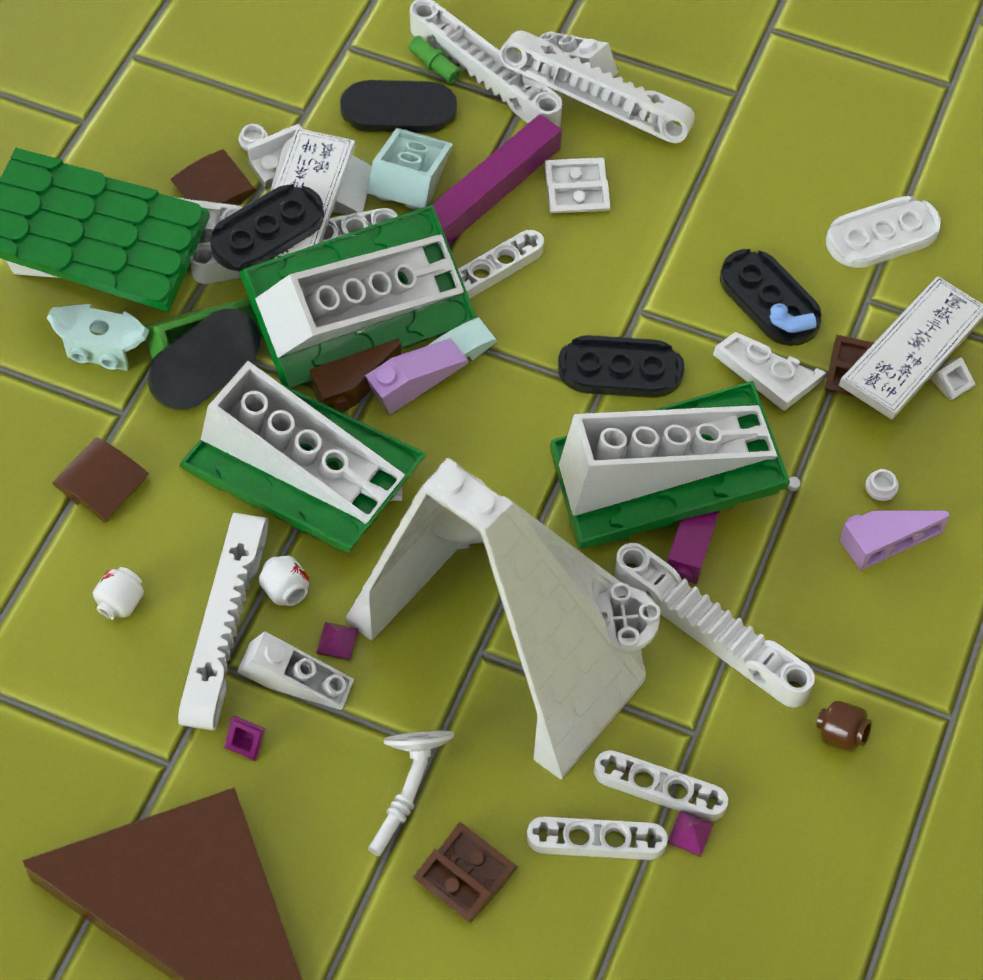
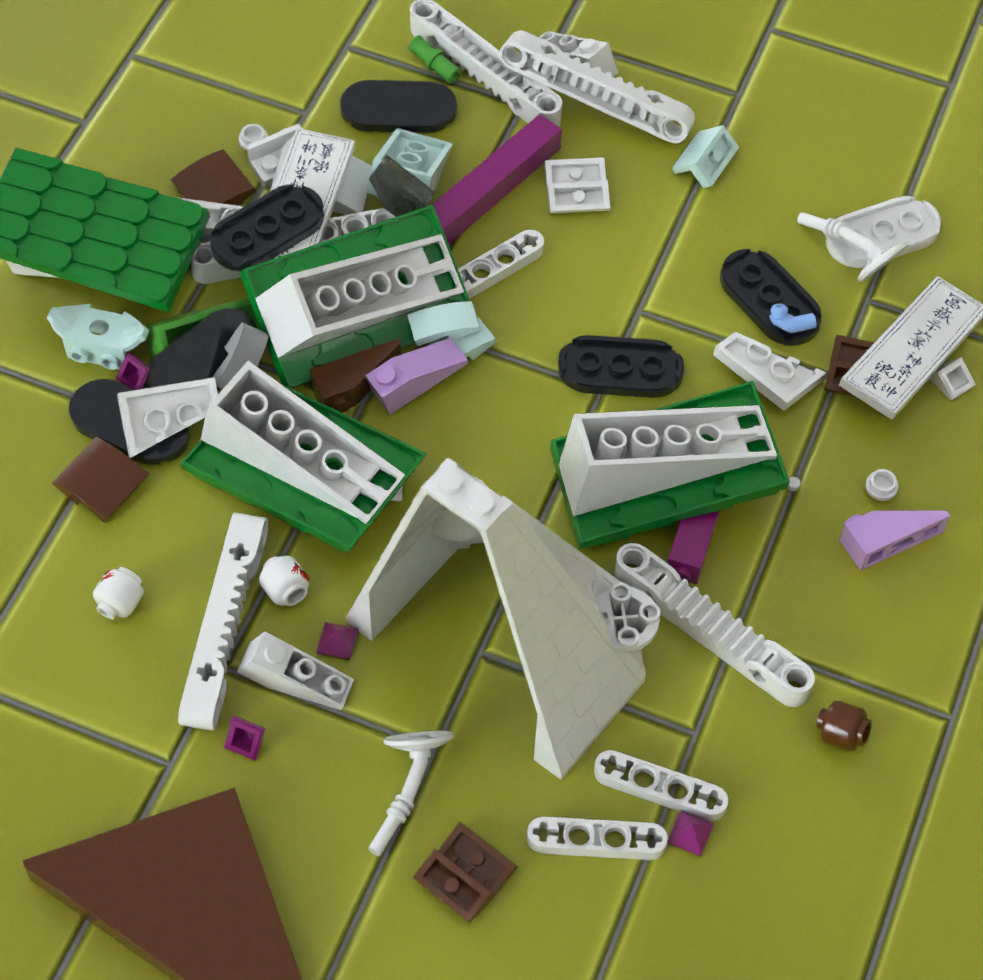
none -> black tile [69,379,189,465]
none -> magenta slope [116,352,150,390]
none -> white wing [117,377,218,458]
none -> light grey slope [213,322,269,389]
none -> clear smoke slope [368,154,435,217]
none -> light aqua slope [407,301,481,346]
none -> light aqua panel [672,125,739,188]
none -> white dish [797,212,909,283]

